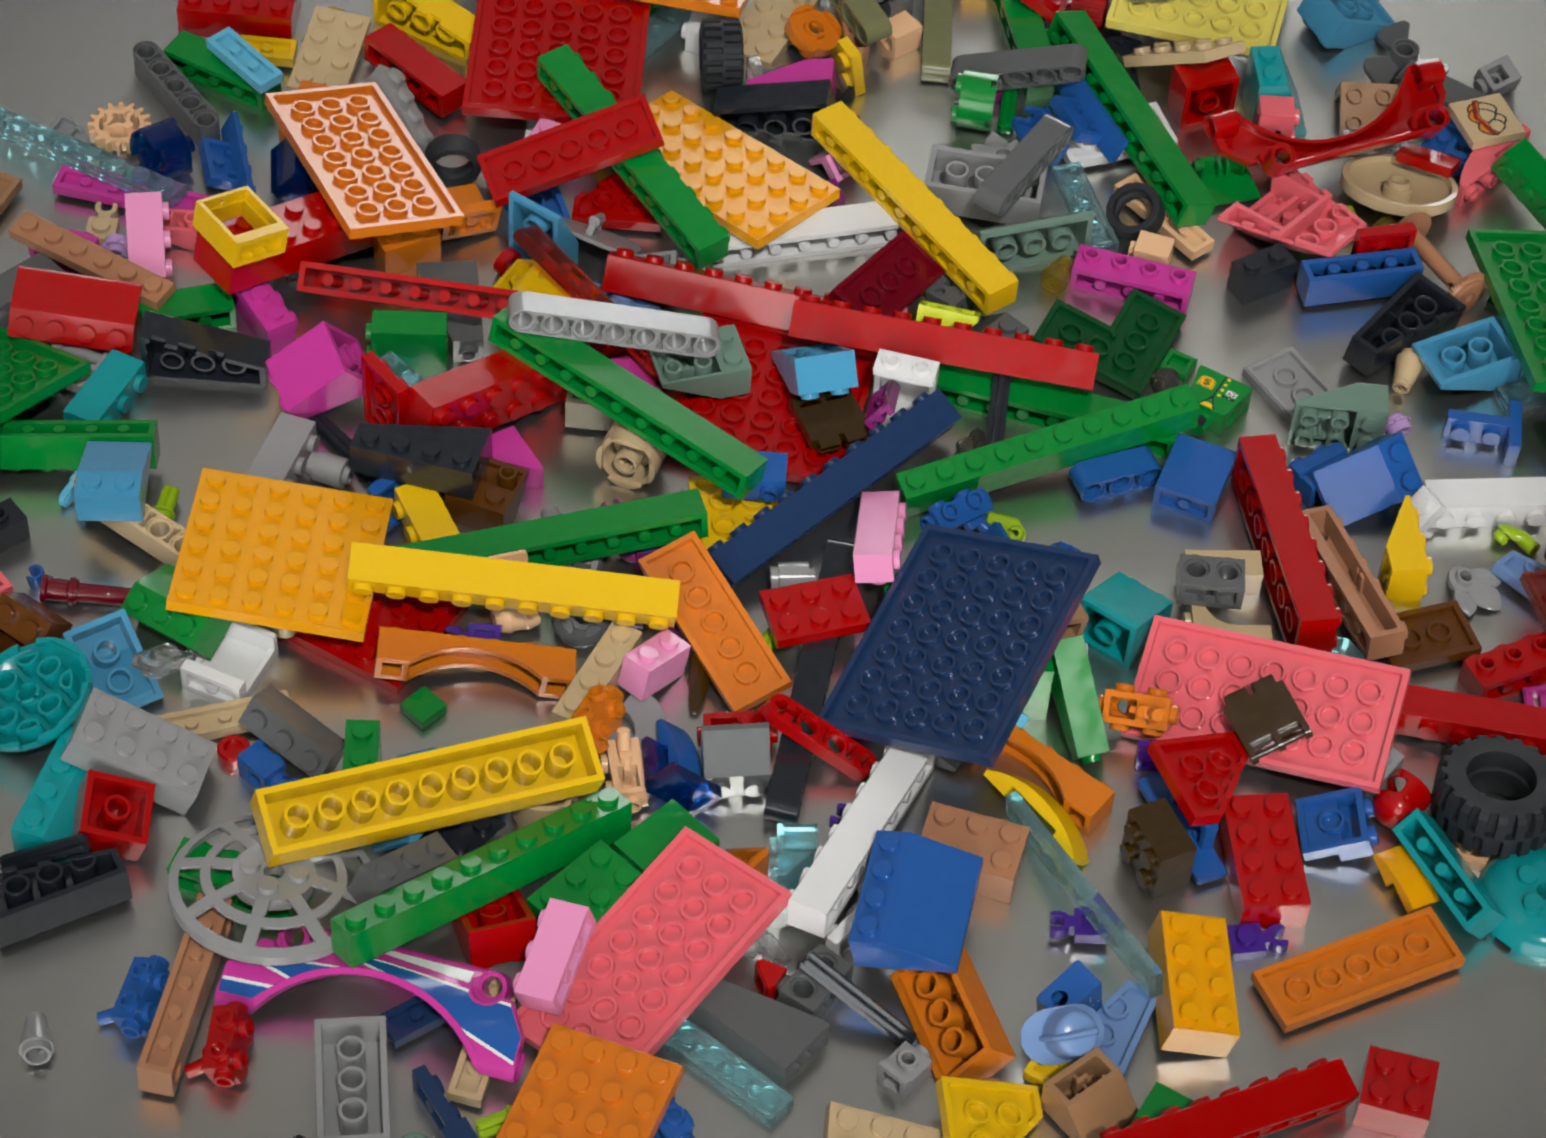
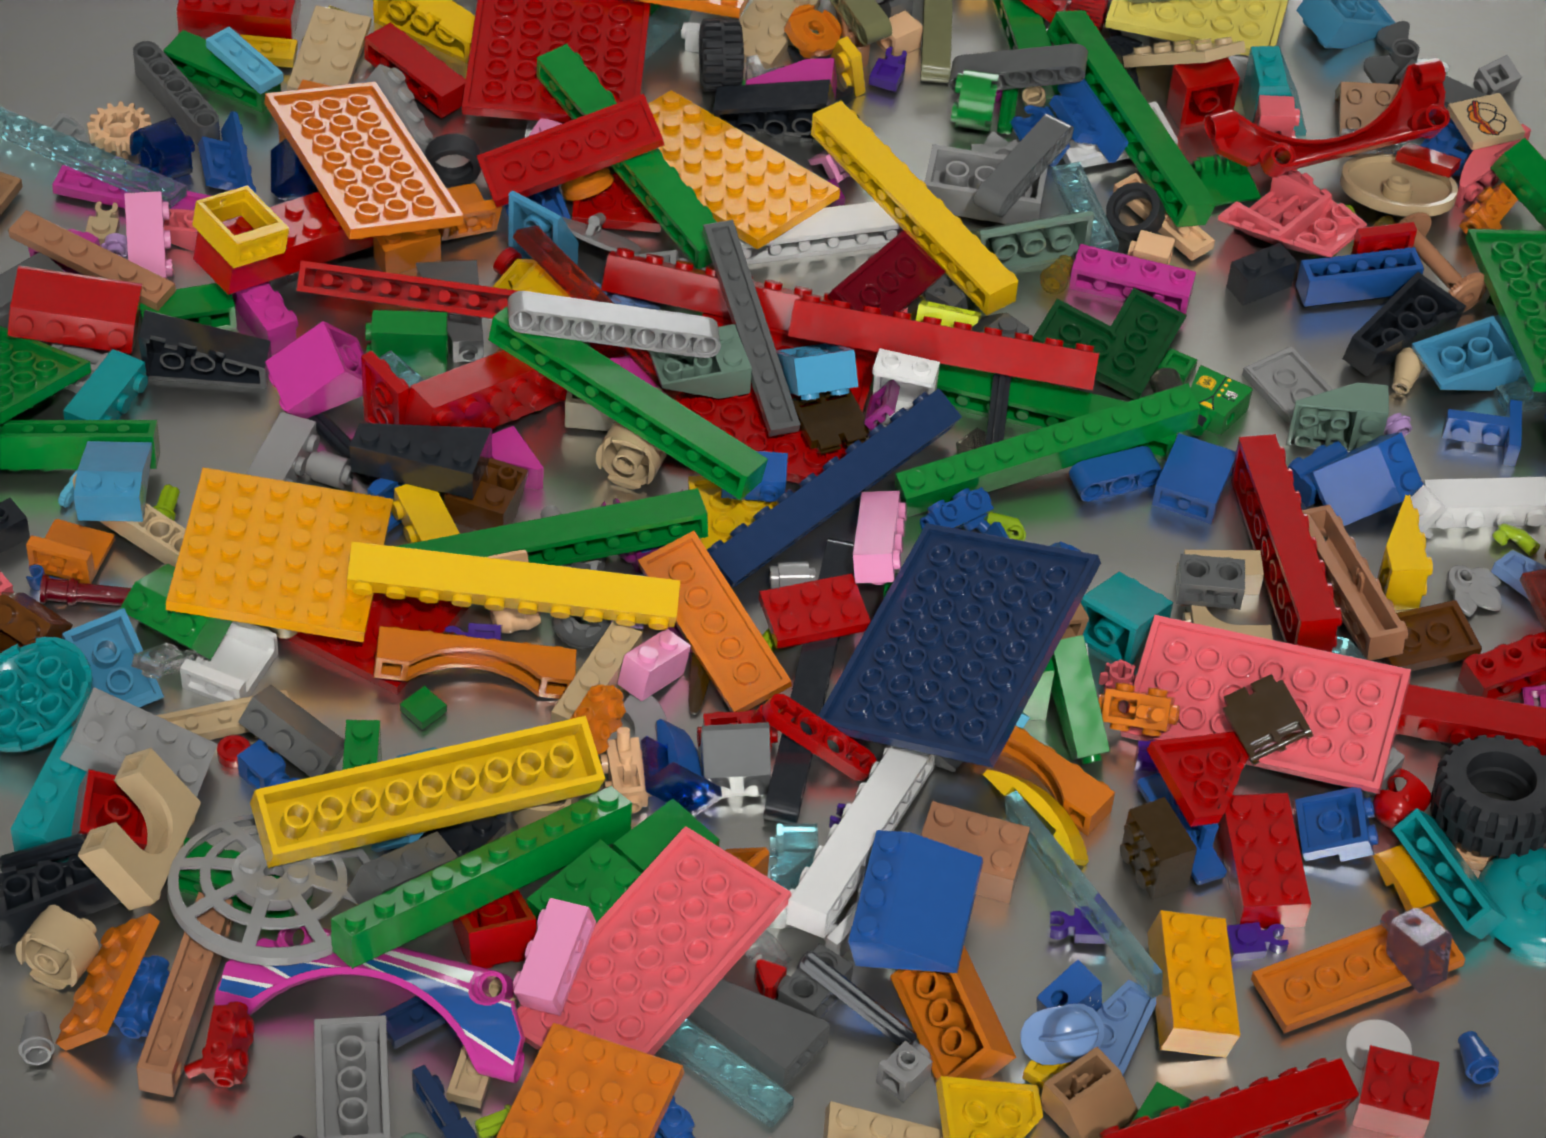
none -> tan brick [16,905,99,989]
none -> orange bracket [26,519,115,584]
none -> orange plate [55,913,160,1051]
none -> tan arch [78,748,201,911]
none -> orange piece [560,167,614,201]
none -> dark grey plate [702,220,800,437]
none -> dark purple plate [869,47,907,92]
none -> tan hinge [1022,86,1046,108]
none -> coral gear [1099,659,1136,694]
none -> white sticker [1346,1019,1412,1070]
none -> torso [1380,908,1452,994]
none -> blue cone [1458,1031,1499,1084]
none -> orange brick [1459,183,1519,235]

